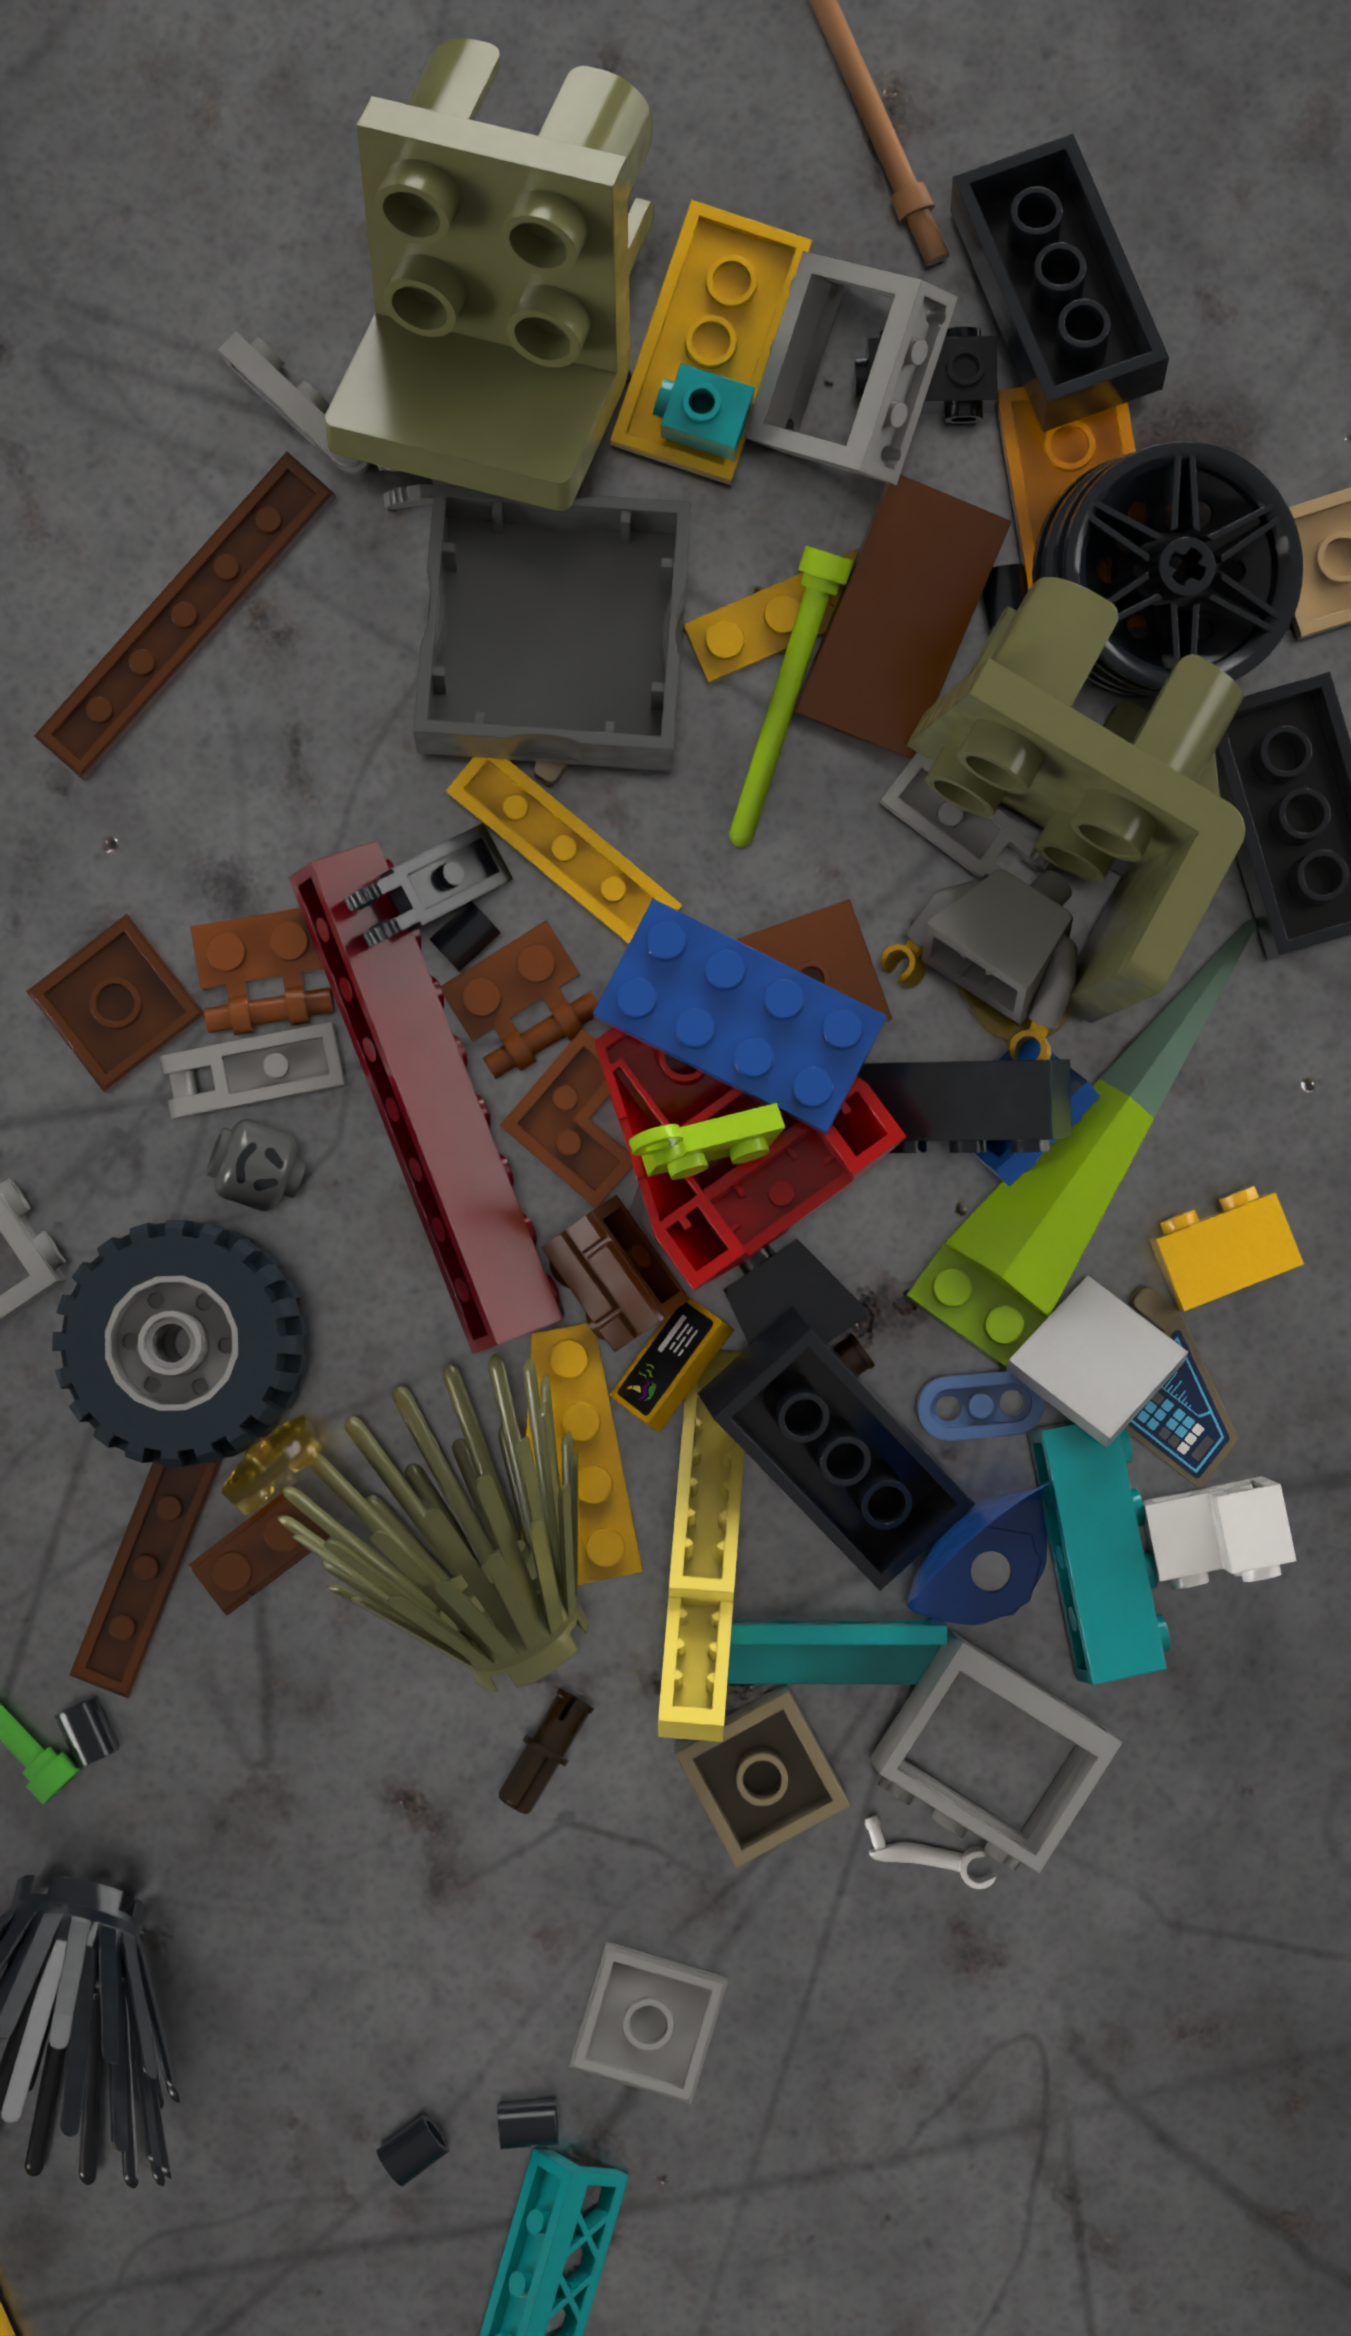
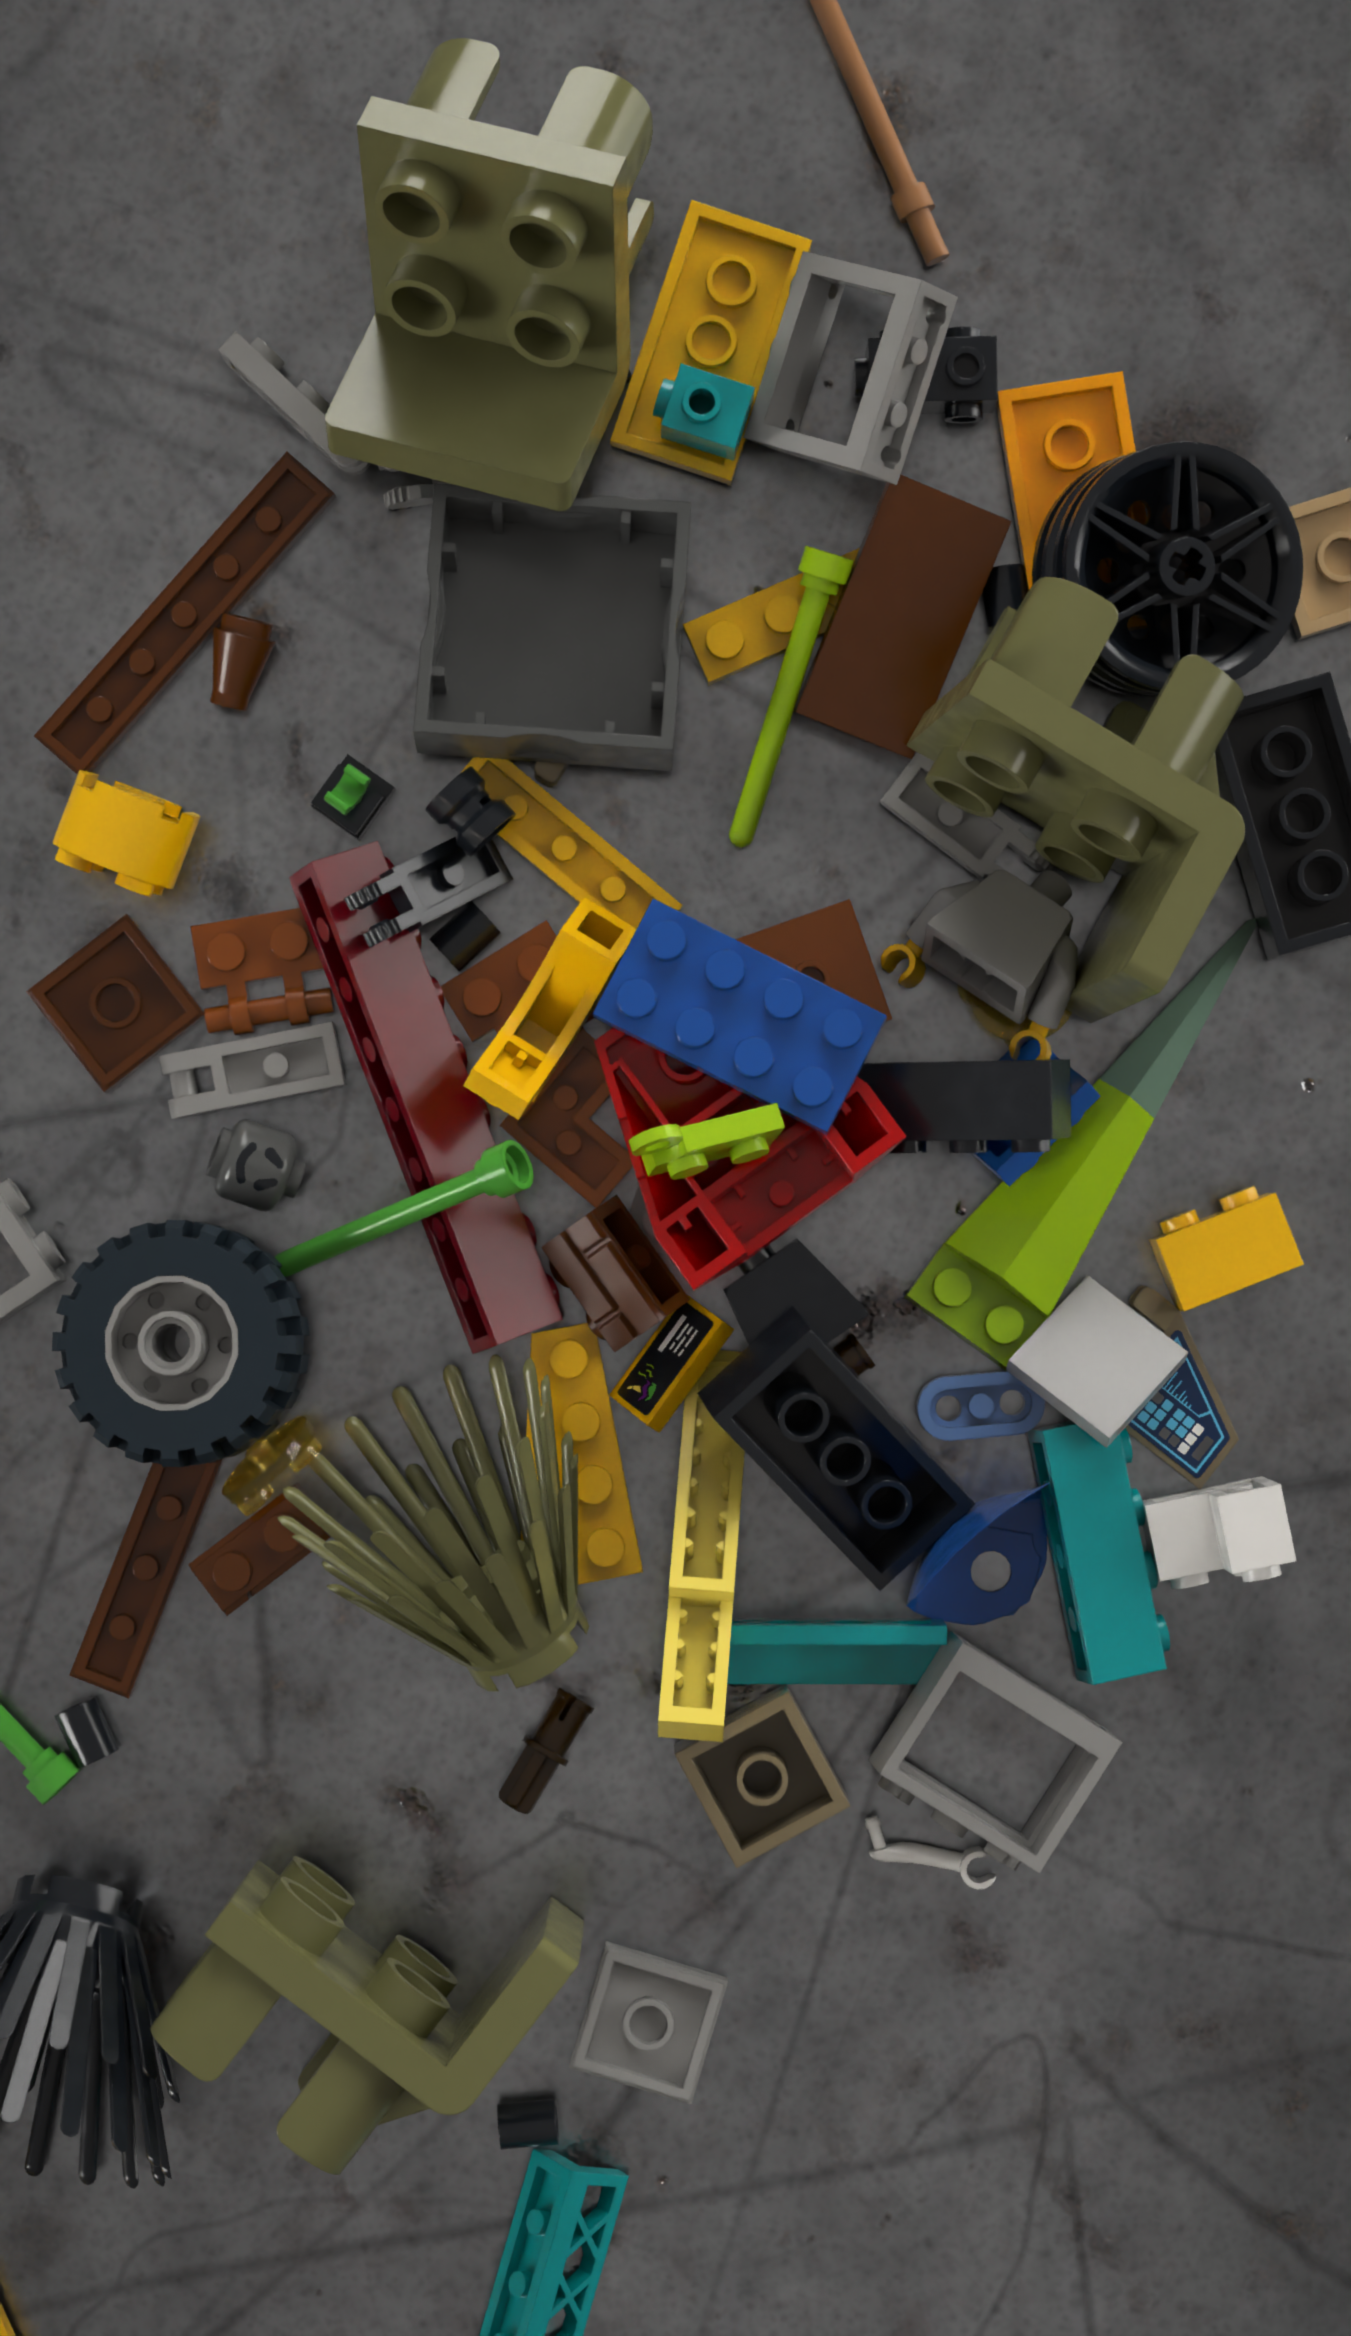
black hinge [376,2115,449,2187] -> none
black brick [950,133,1169,432] -> none
none -> yellow brick [52,770,201,897]
none -> olive piece [150,1856,584,2175]
none -> reddish brown cone [210,613,276,711]
none -> bright green piece [275,1140,534,1277]
none -> black piece [311,754,396,841]
none -> black wheel [425,766,516,857]
none -> yellow arch [463,897,637,1120]

